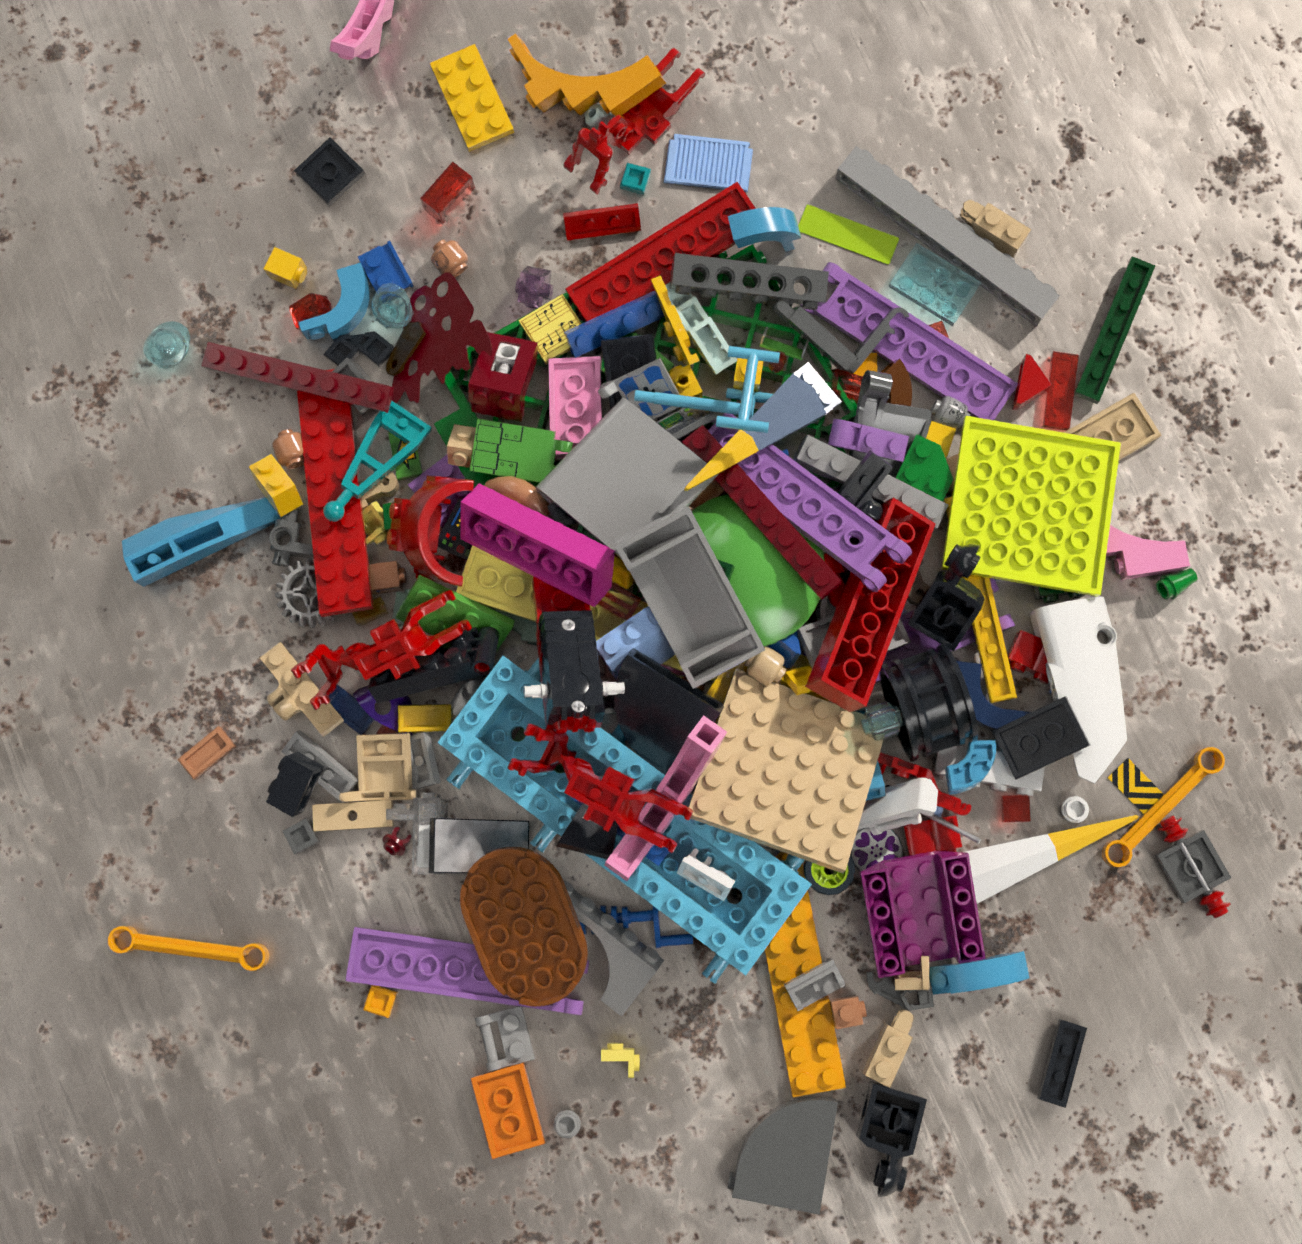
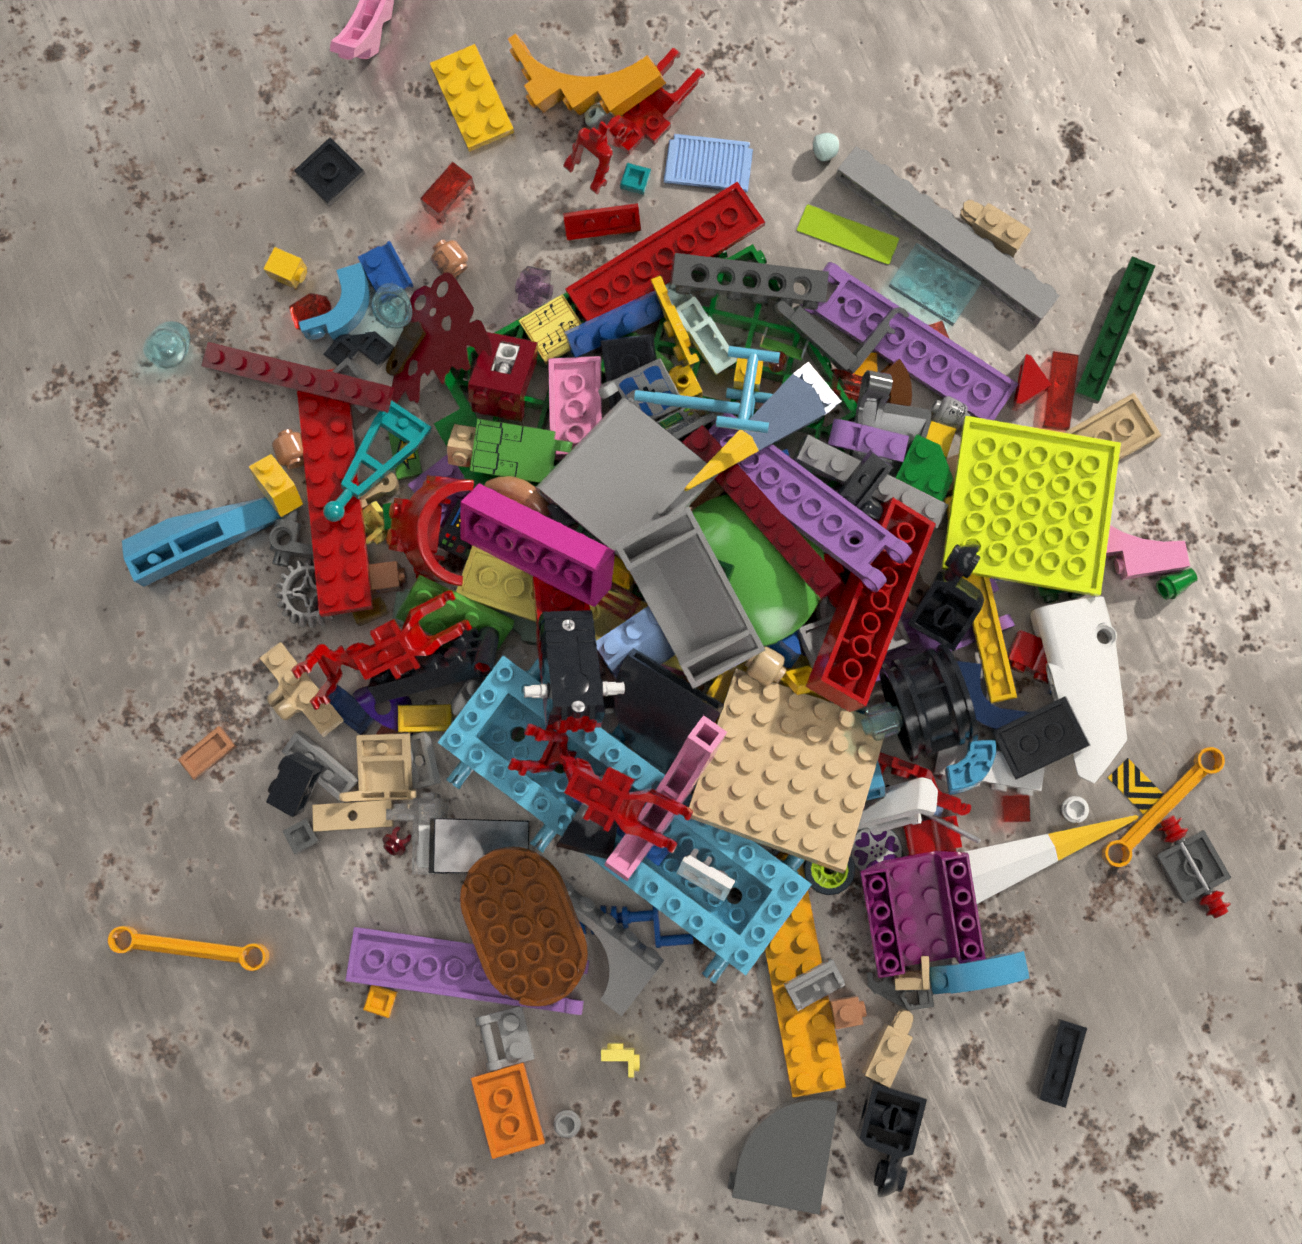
dark azure arch [728,207,801,252] -> none
none -> light aqua piece [813,133,839,161]

